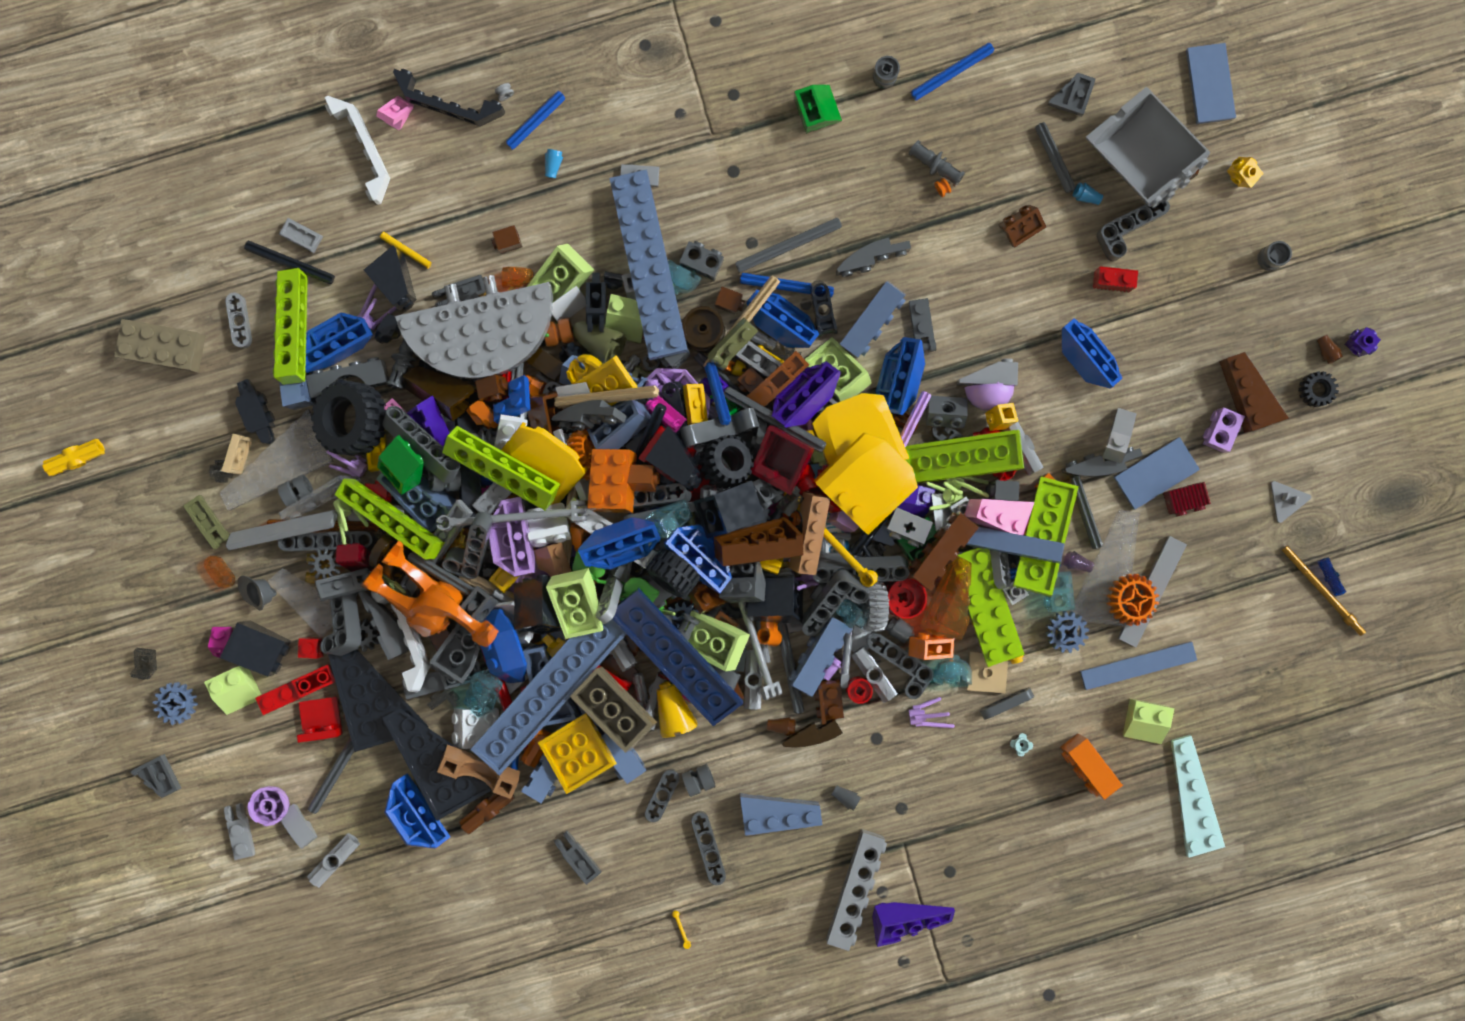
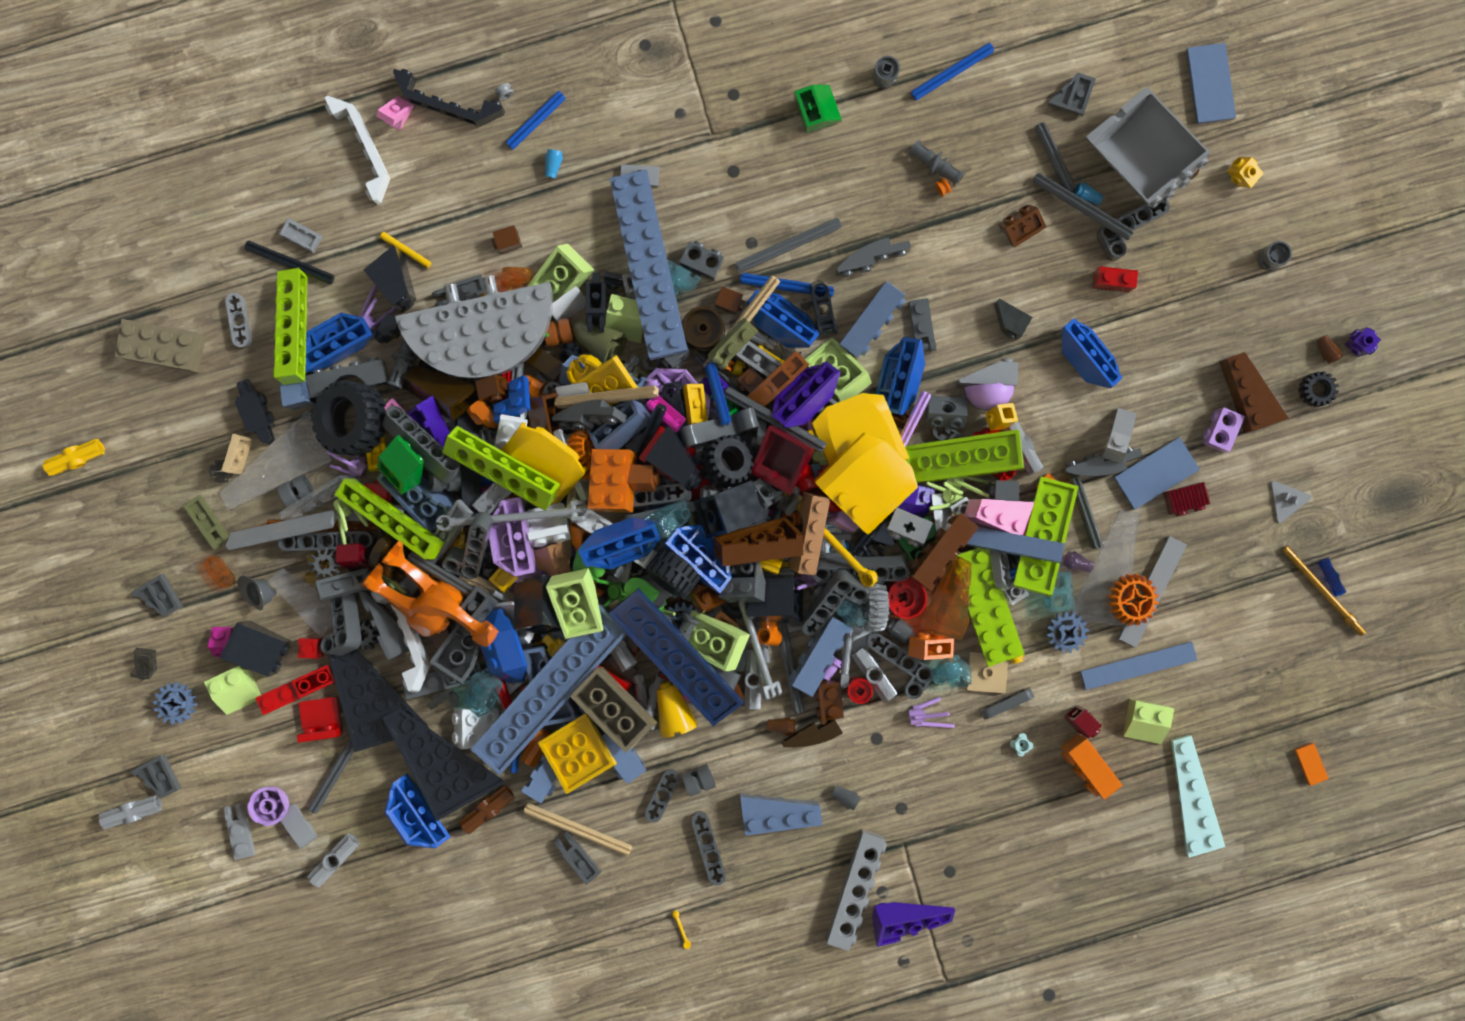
medium nougat arch [437,744,520,799] -> none
light grey beam [596,577,623,624] -> none
none -> light grey piece [99,795,162,830]
none -> dark grey wing [131,574,183,617]
none -> tan axle [524,803,632,856]
none -> pearl dark grey slope [994,298,1033,340]
none -> dark grey axle [1033,173,1134,240]
none -> dark red brick [1064,705,1102,739]
none -> orange tile [1294,742,1329,786]

